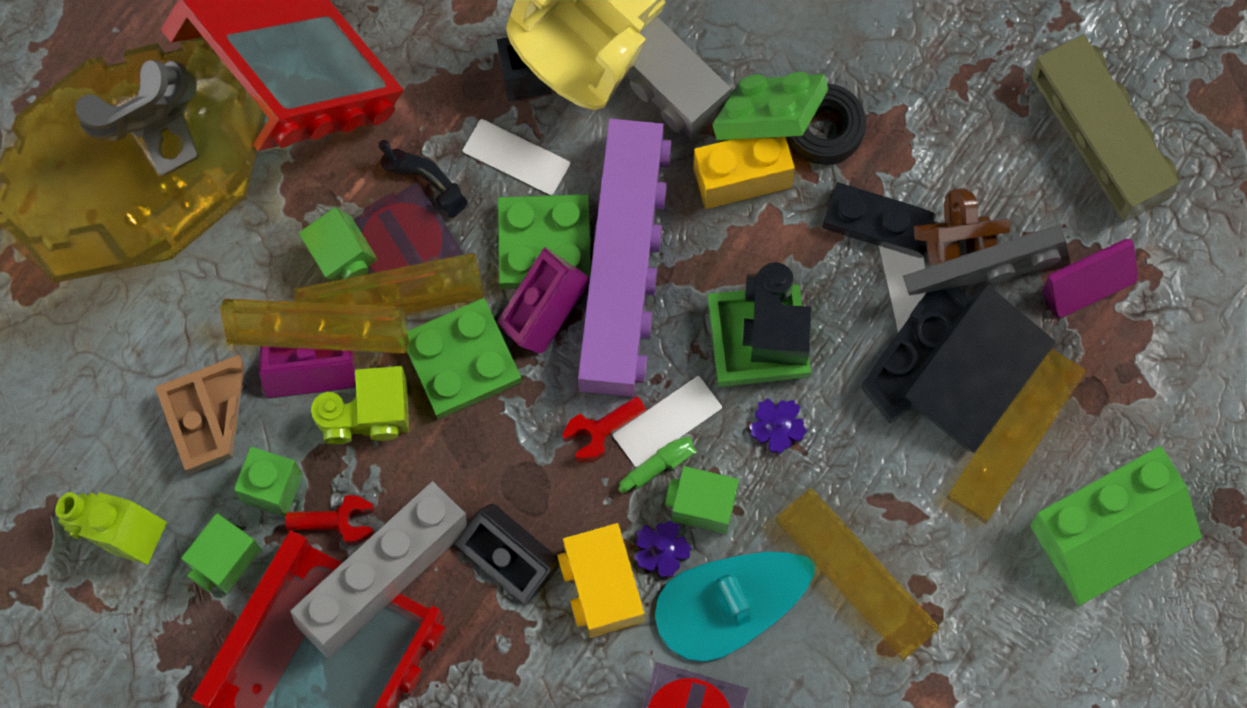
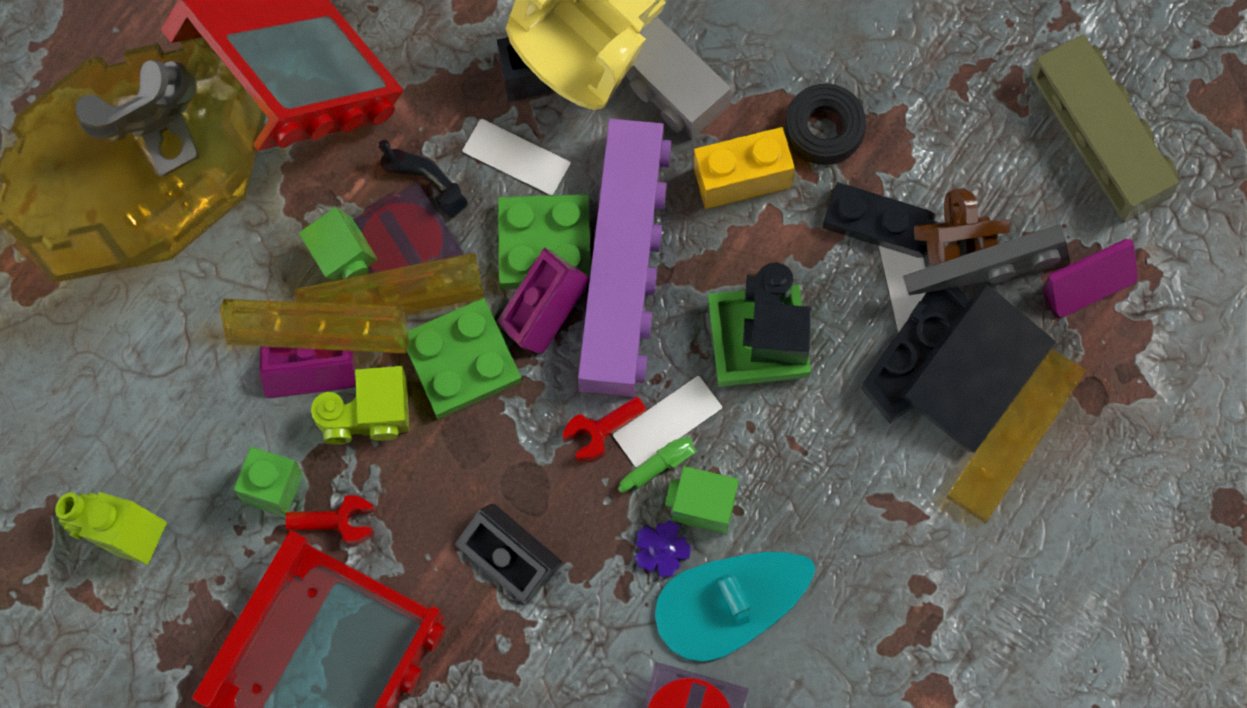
medium nougat wing [155,355,245,475] -> none
bright green brick [181,513,262,595] -> none
light grey brick [290,481,467,659] -> none
yellow piece [557,523,645,638] -> none
bright green plate [713,72,828,140] -> none
dark purple plant [749,398,807,454] -> none
clear yellow tile [775,488,940,662] -> none
bright green slope [1030,446,1202,606] -> none

